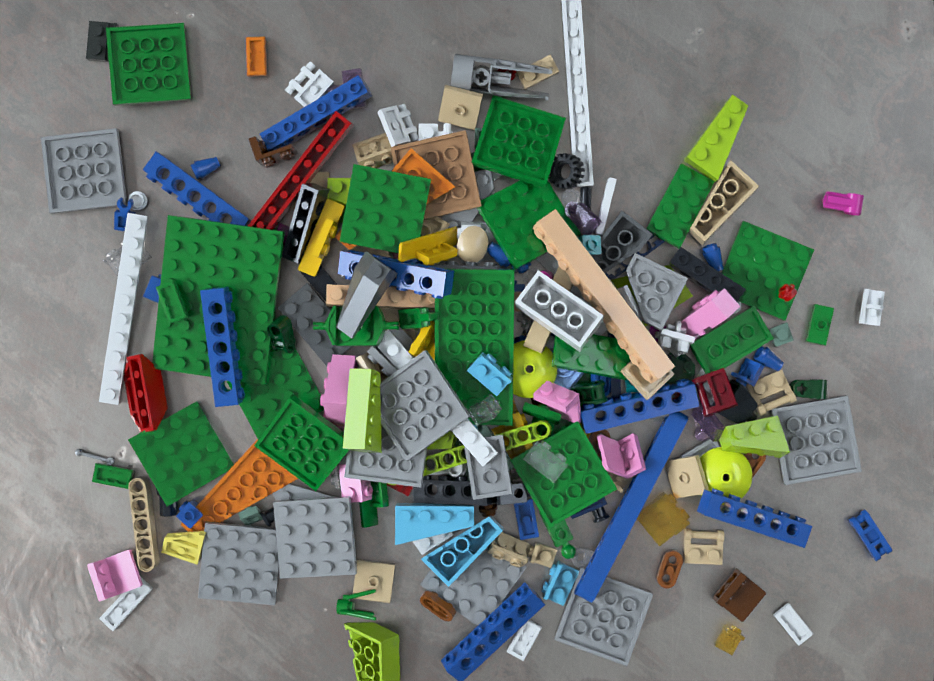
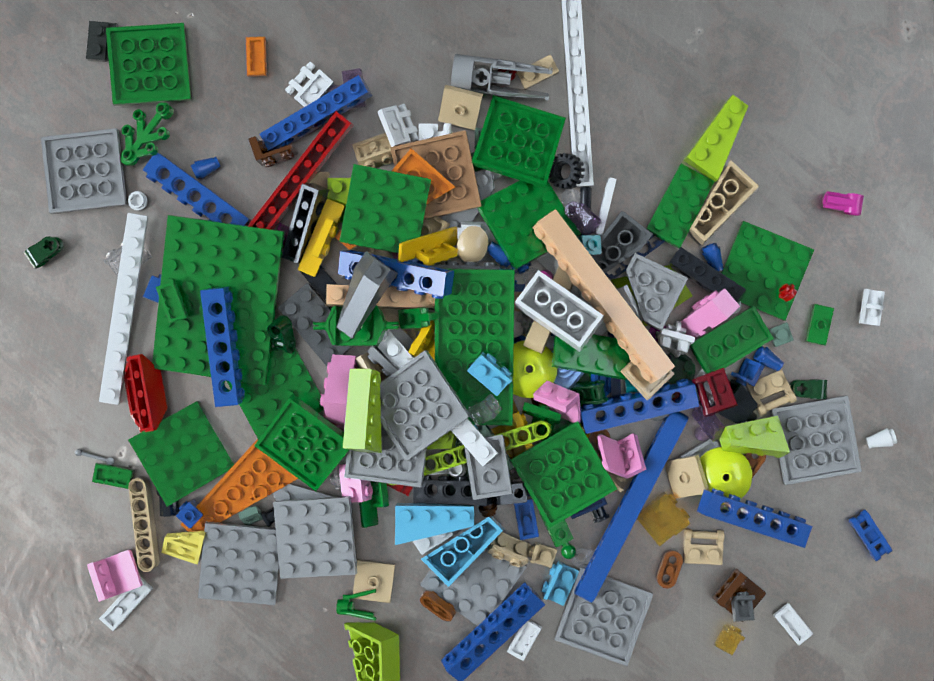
blue plate [114,197,136,231] -> none
clear bracket [523,440,568,483] -> none
none -> dark green piece [24,236,64,269]
none -> green plant [121,102,174,166]
none -> dark grey bracket [731,592,755,622]
none -> white cone [866,428,897,449]

